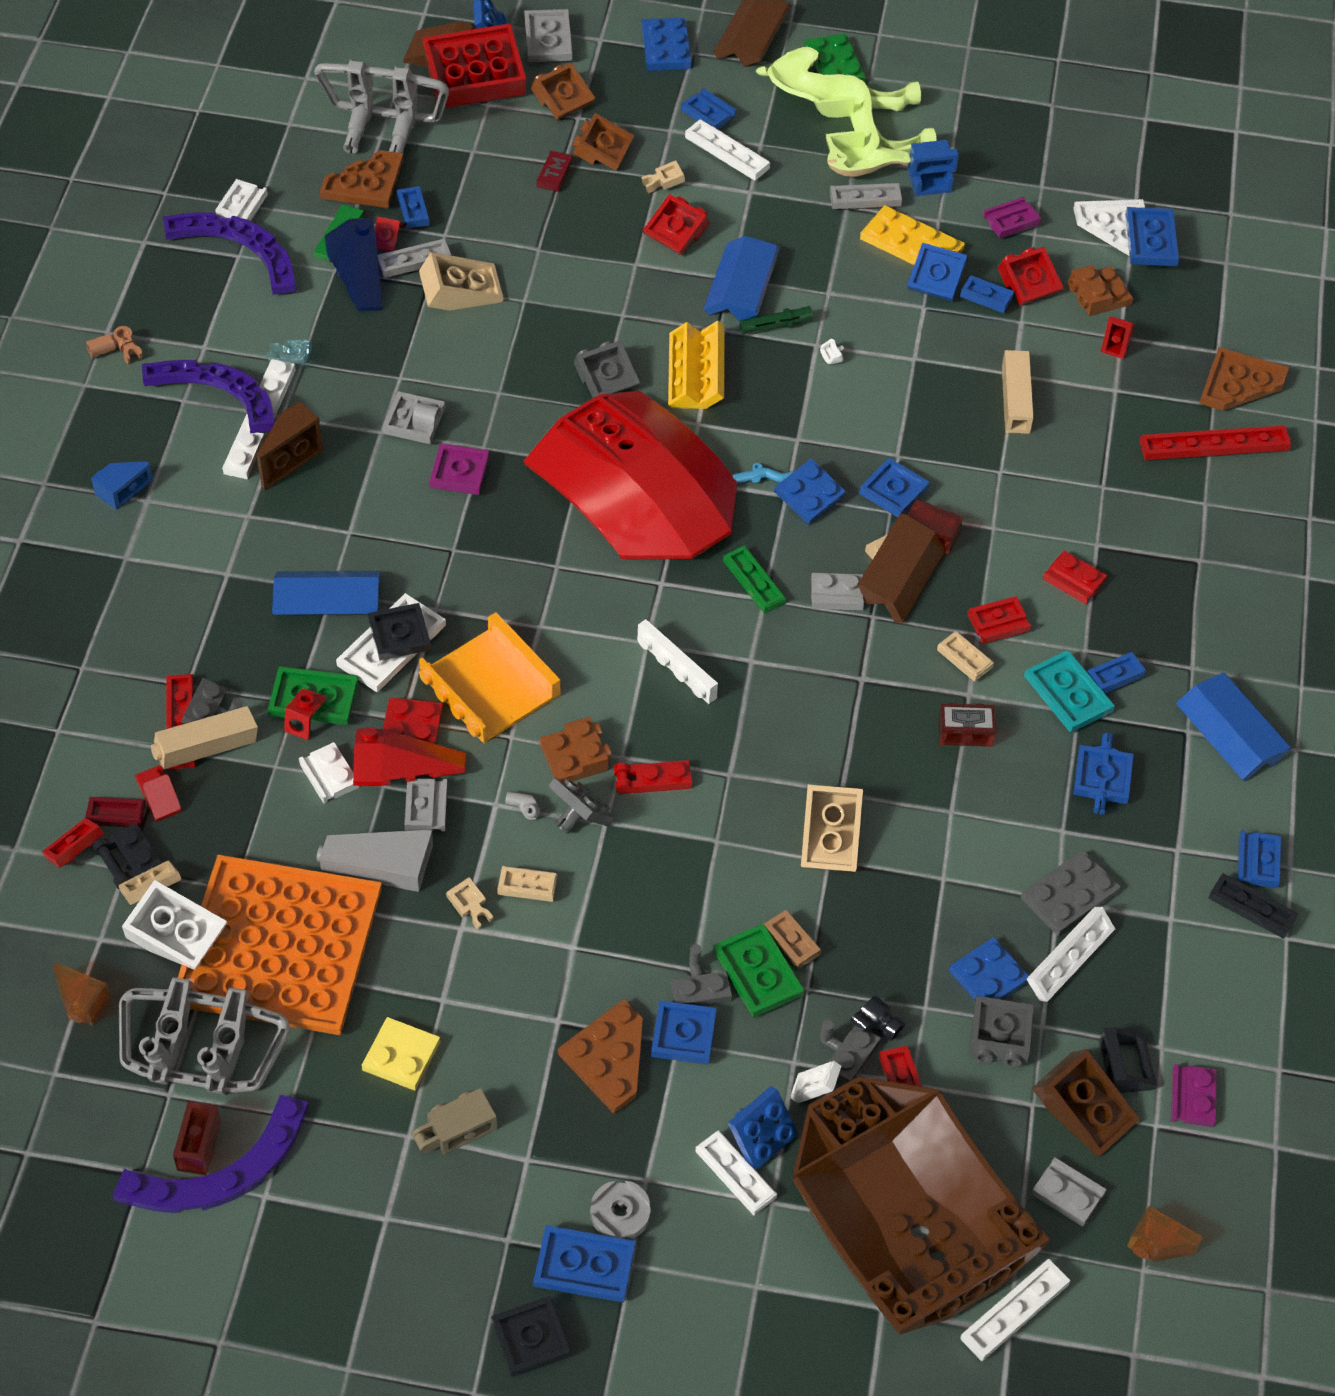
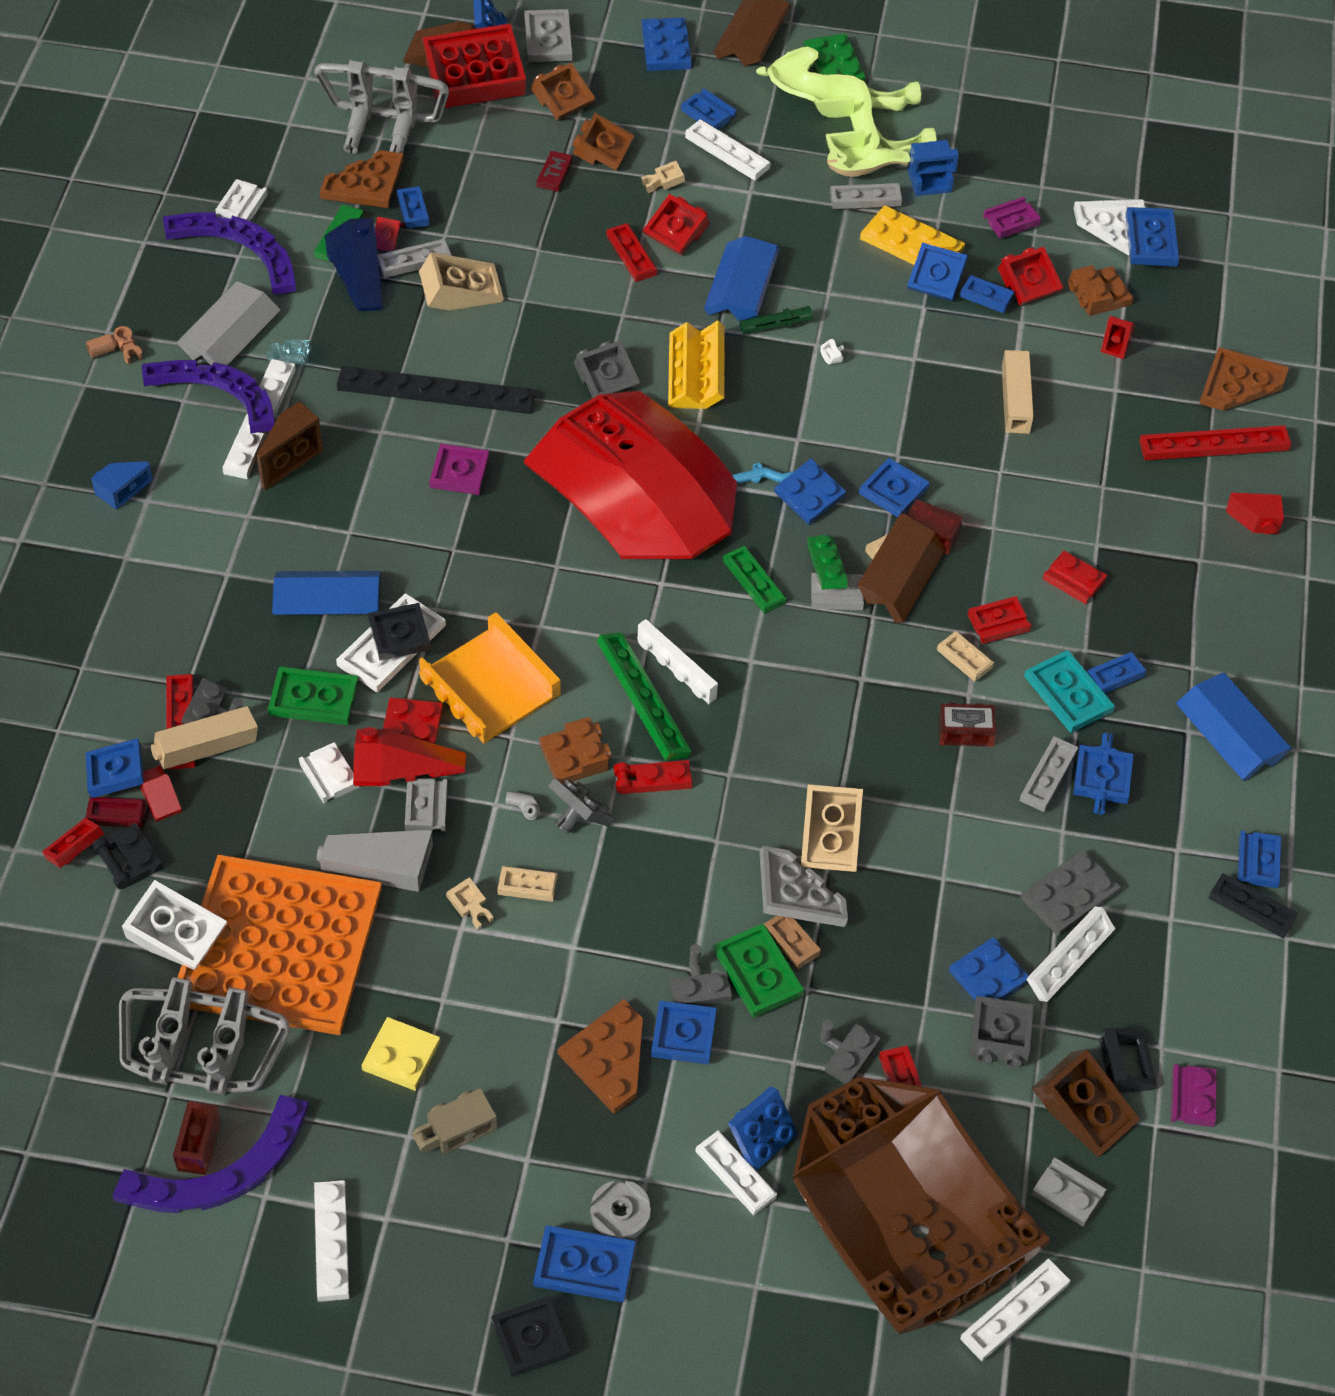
clear orange slope [53,963,110,1025] -> none
tan plate [119,861,182,905] -> none
red bracket [284,689,326,740] -> none
light grey plate [382,391,445,444] -> none
white plate [791,1061,841,1103] -> none
black piece [850,996,905,1041] -> none
clear orange slope [1127,1206,1203,1262] -> none
none -> blue plate [85,738,144,798]
none -> light grey slope [176,282,280,365]
none -> white plate [314,1180,349,1302]
none -> black plate [337,366,535,414]
none -> green plate [596,632,691,761]
none -> red tile [606,223,657,282]
none -> light grey plate [760,846,848,927]
none -> green plate [807,535,848,590]
none -> light grey plate [1019,736,1078,812]
none -> red slope [1226,492,1284,534]

